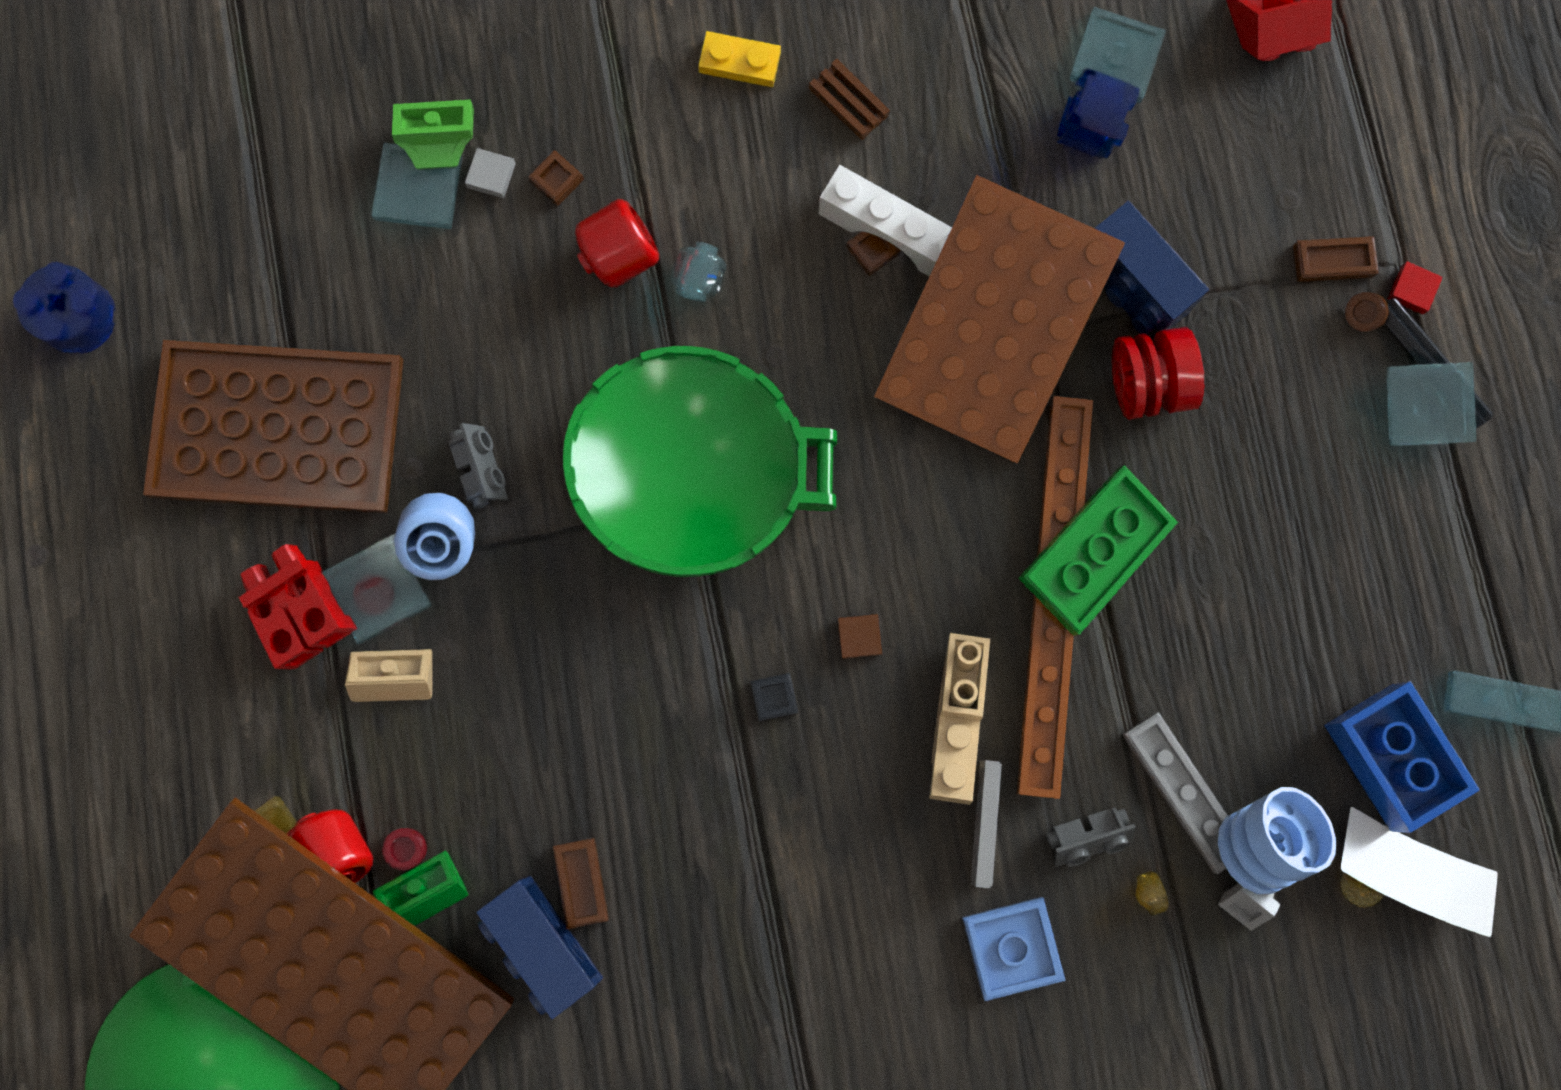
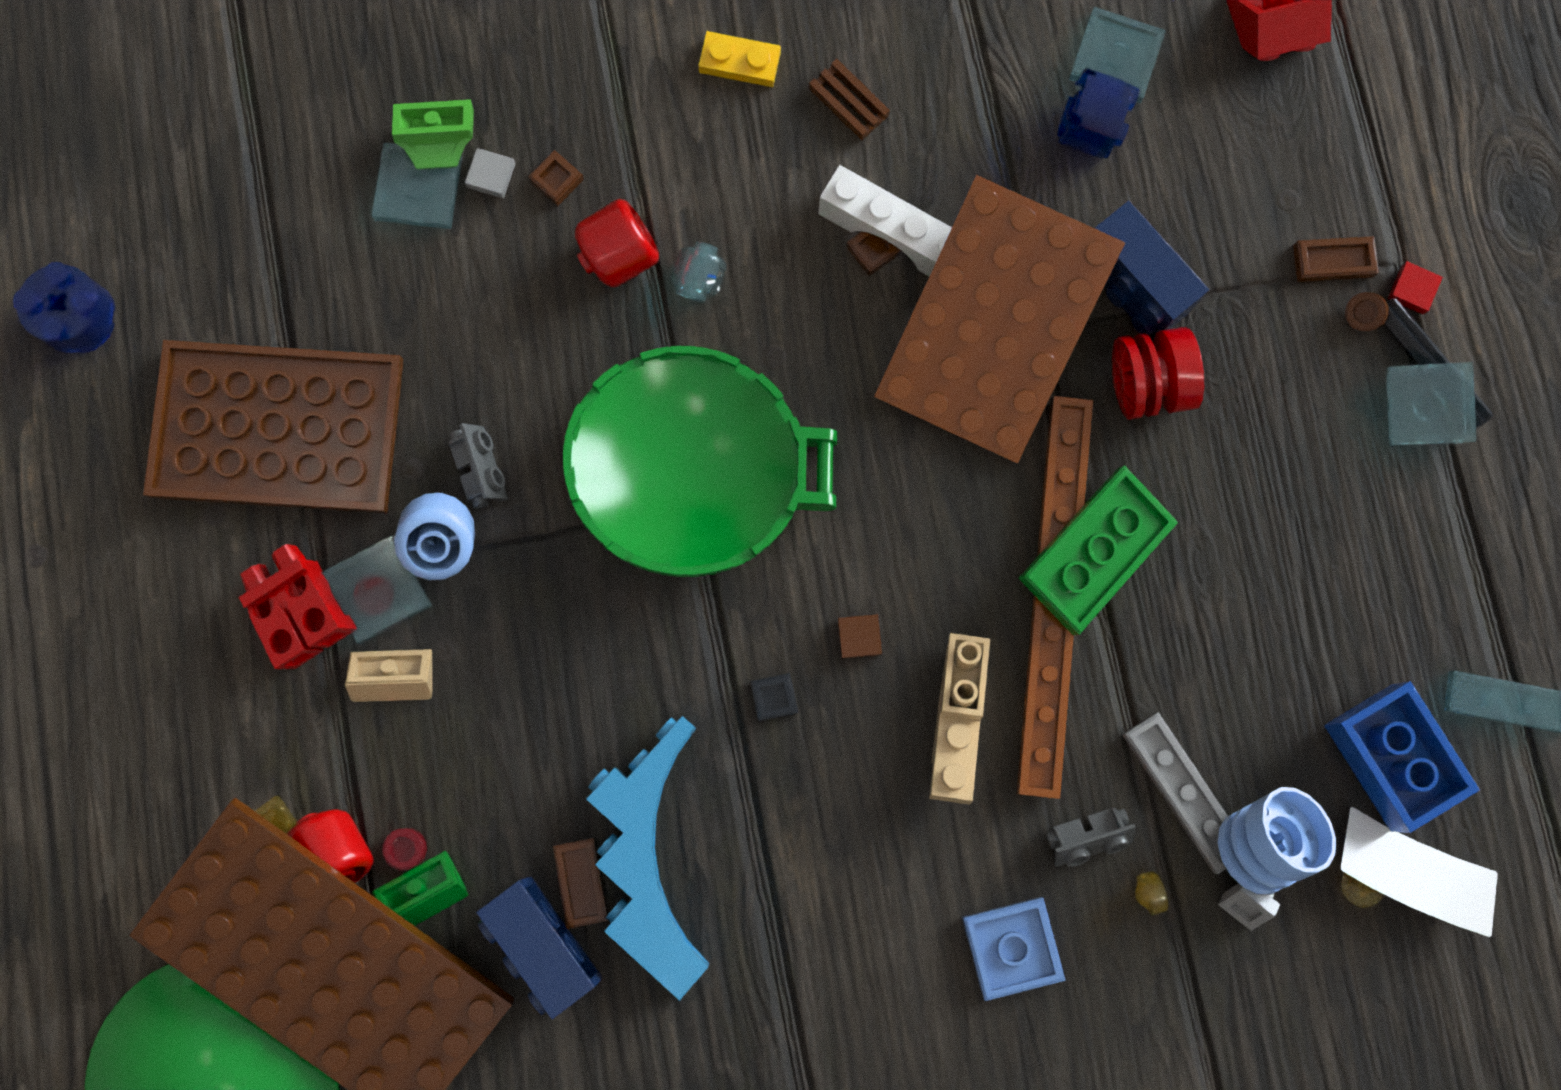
light grey tile [970,760,1002,888] -> none
none -> dark azure arch [586,716,709,1001]

